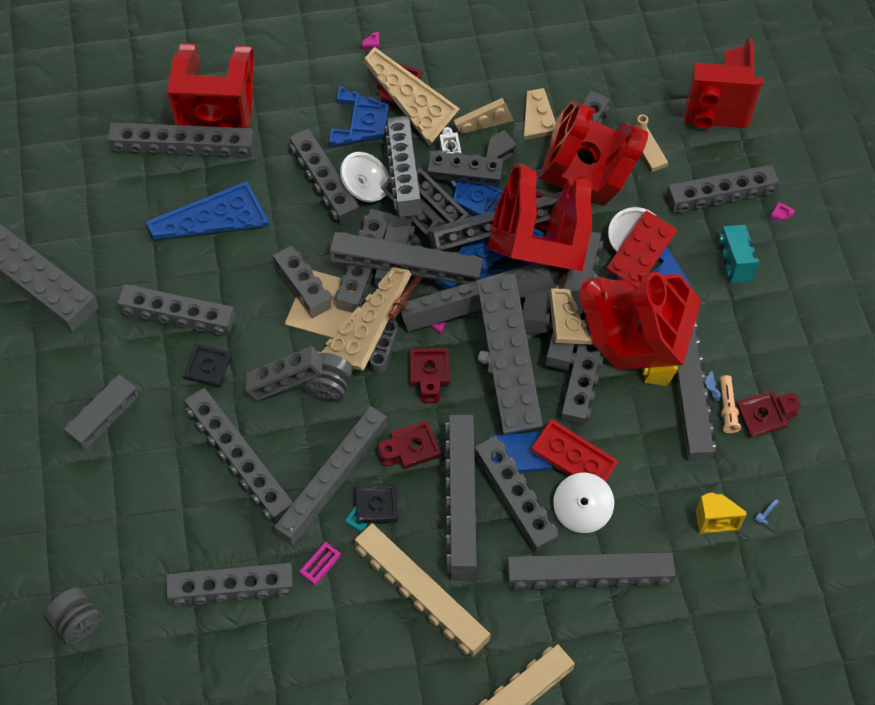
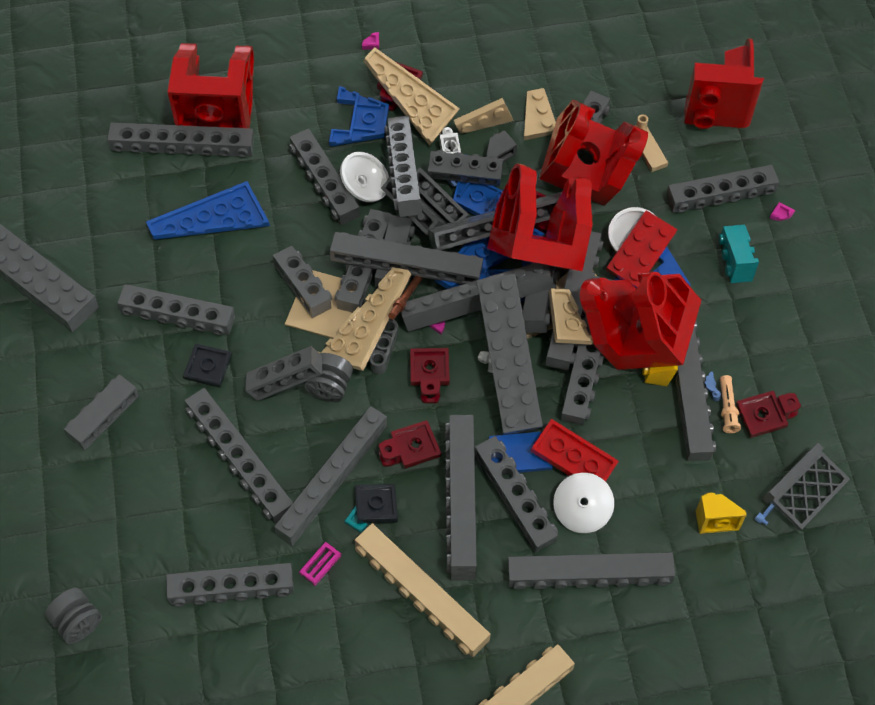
none -> dark grey fence [762,443,850,531]

